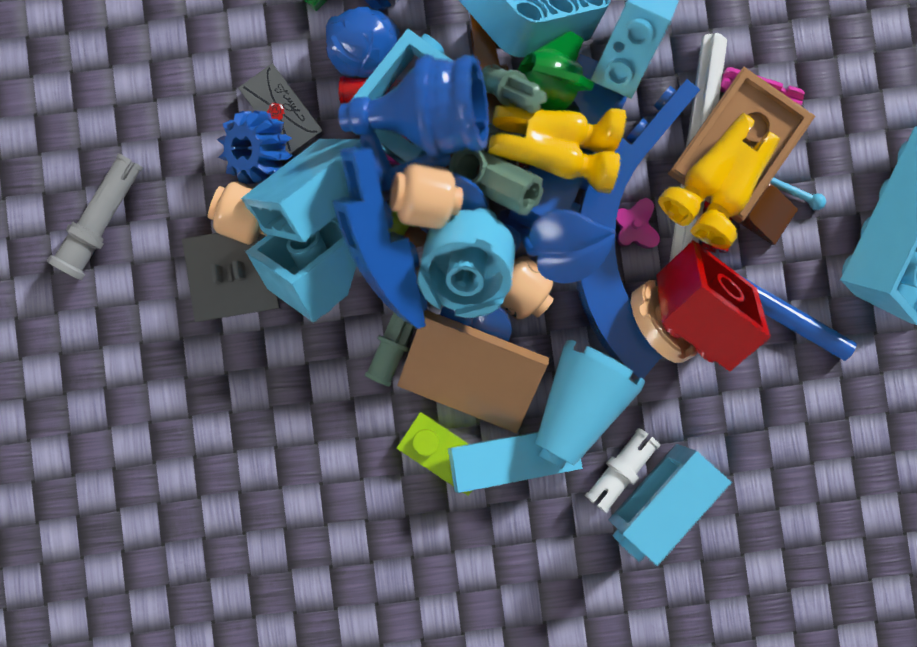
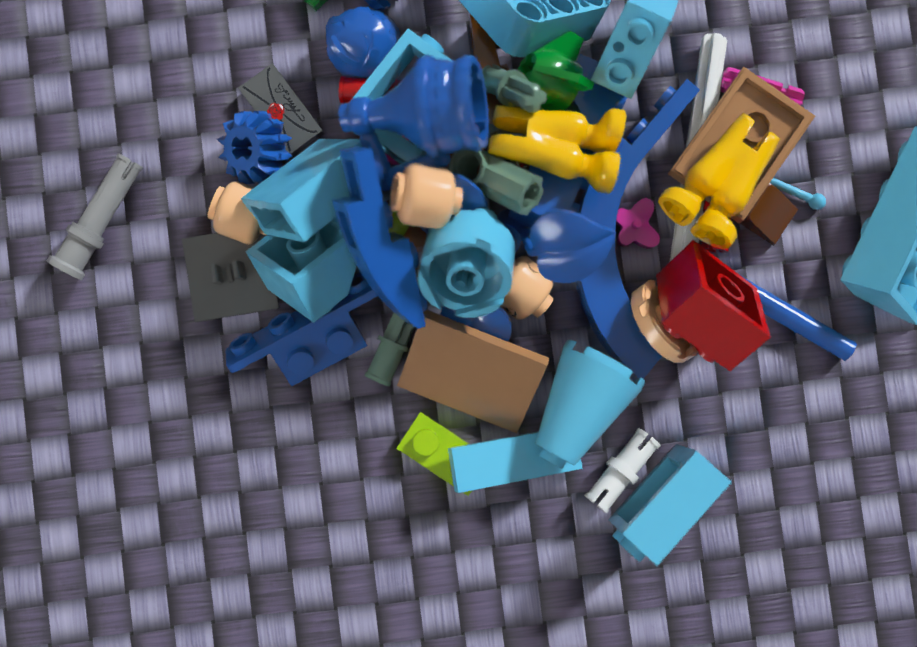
none -> blue bracket [225,272,378,387]

